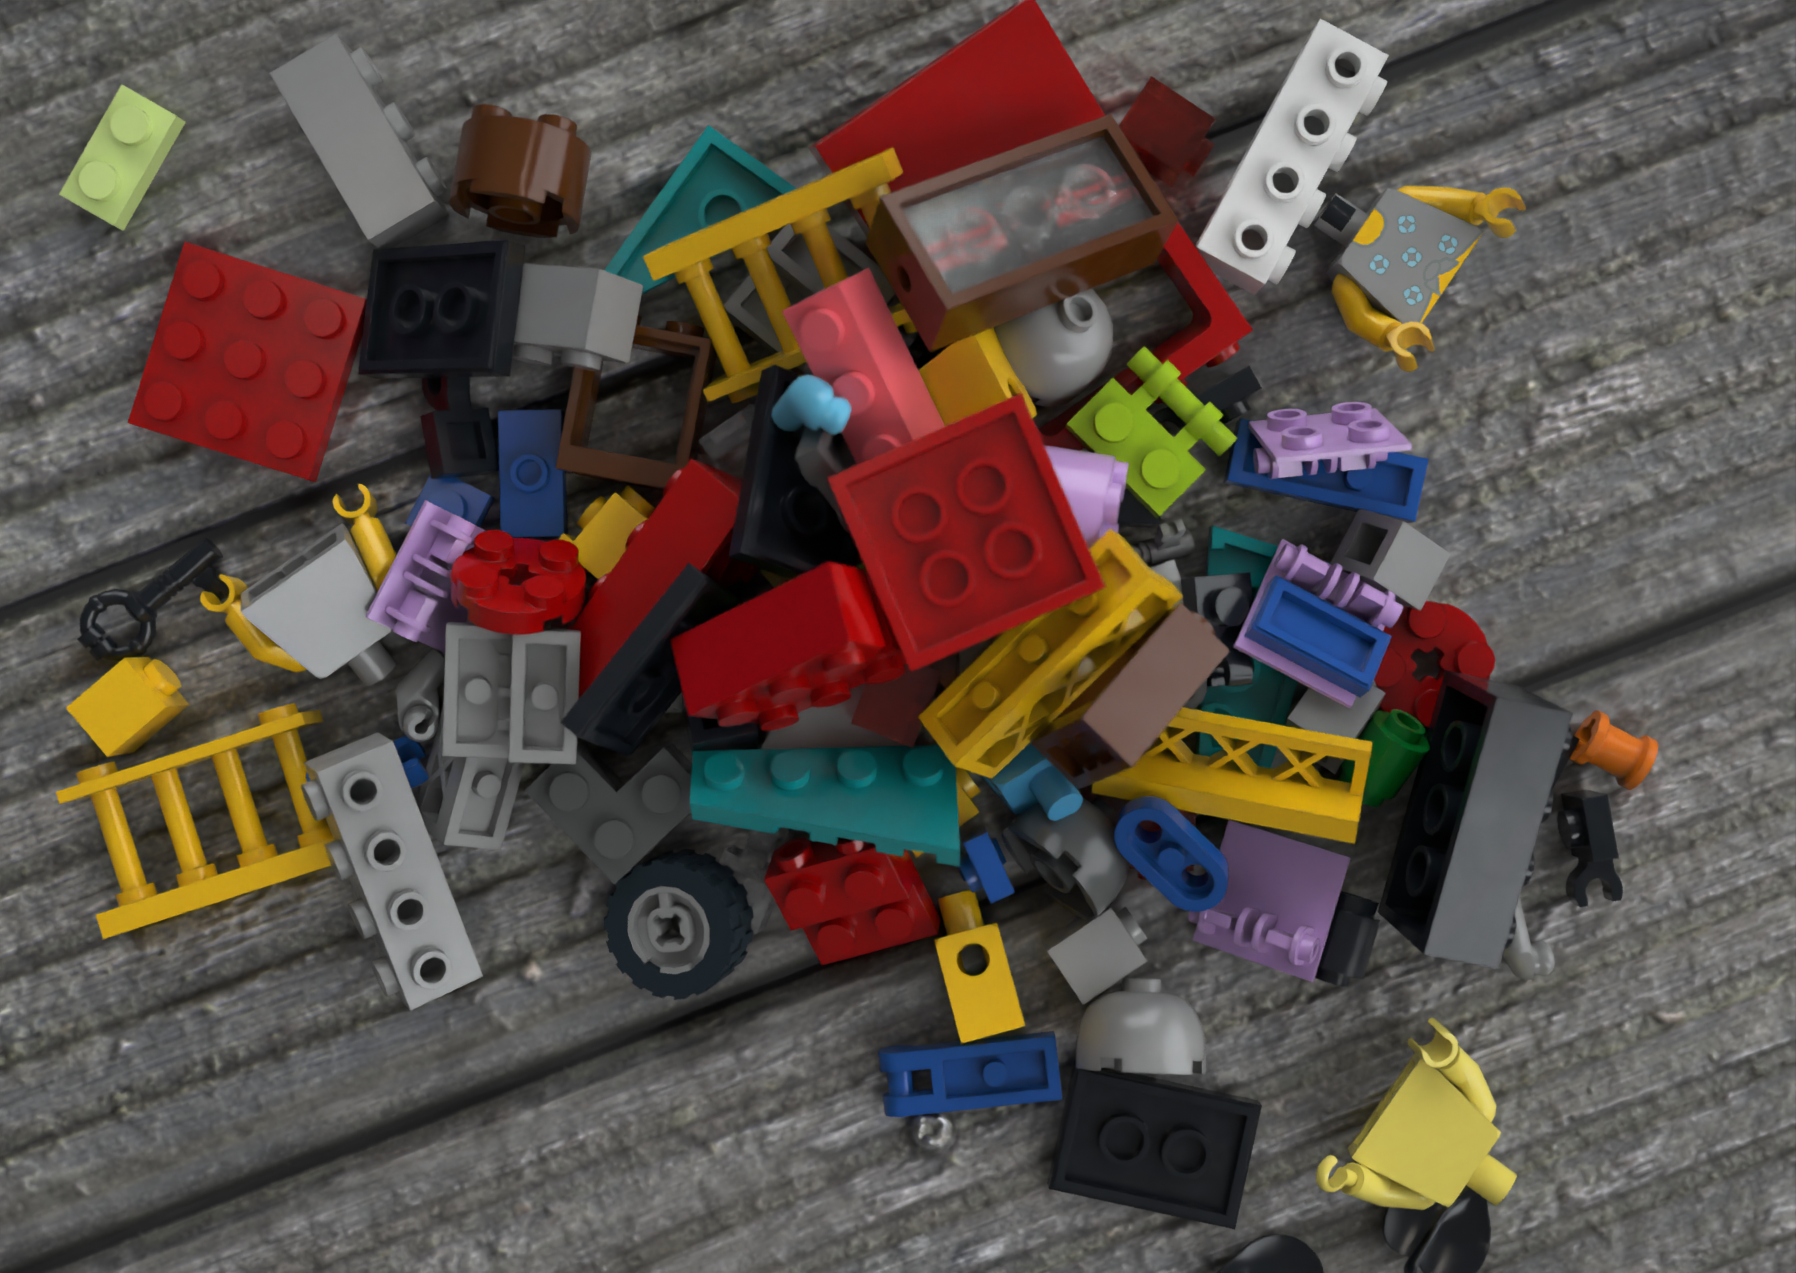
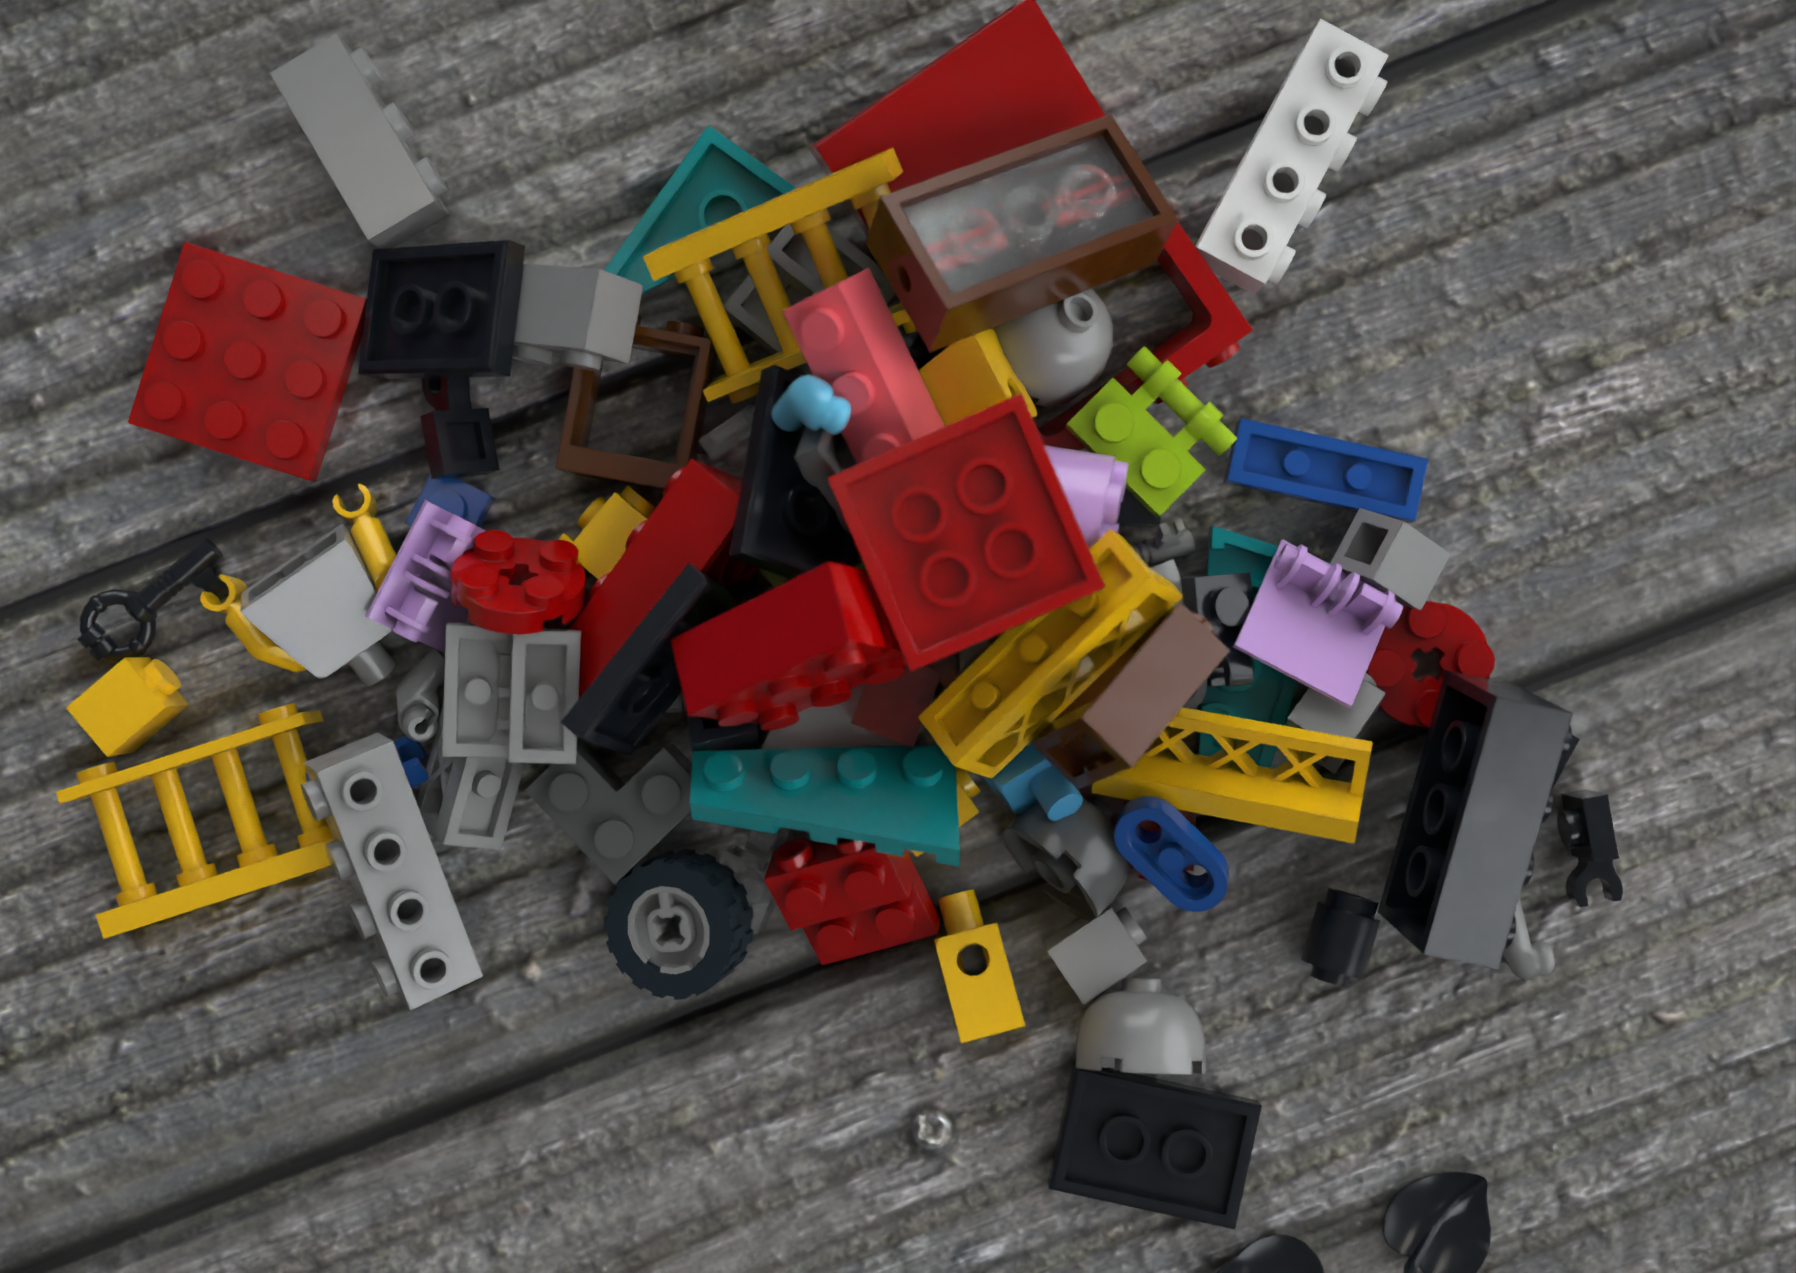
yellowish green plate [59,84,186,231] -> none
reddish brown brick [449,104,592,238] -> none
blue plate [498,409,568,538] -> none
blue plate [878,1031,1062,1117] -> none
blue plate [956,826,1015,903] -> none
clear red brick [1119,76,1216,187] -> none
black plate [1153,366,1261,430] -> none
lavender hinge [1188,820,1351,982] -> none
blue tile [1244,575,1392,697] -> none
lavender hinge [1248,402,1412,479] -> none
torso [1313,185,1526,372] -> none
light yellow torso [1316,1018,1517,1210] -> none
green brick [1338,709,1430,807] -> none
orange bush [1569,710,1658,790] -> none

